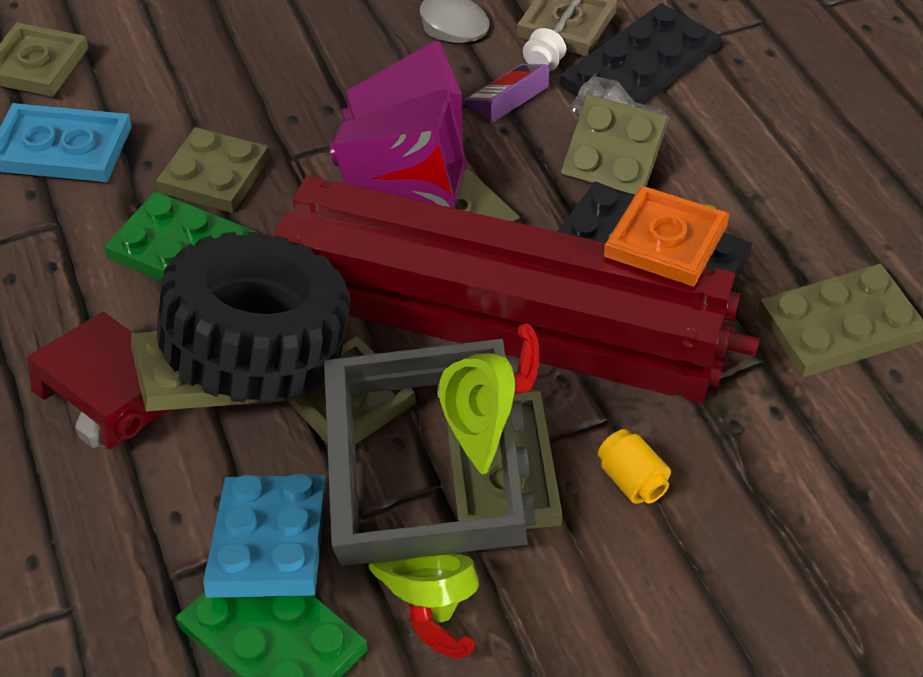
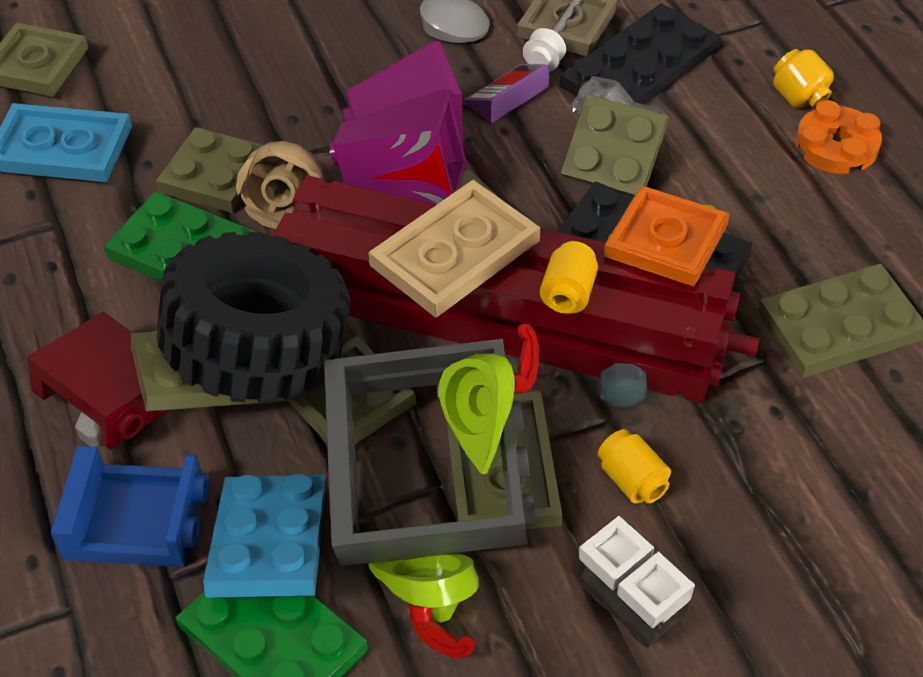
none -> blue panel [51,446,209,567]
none -> tan cylinder [236,141,325,229]
none -> tan plate [368,180,540,318]
none -> yellow brick [540,241,598,314]
none -> white hips [578,516,695,648]
none -> clear light blue tile [600,364,647,407]
none -> yellow head [773,49,834,109]
none -> orange plate [795,100,882,174]

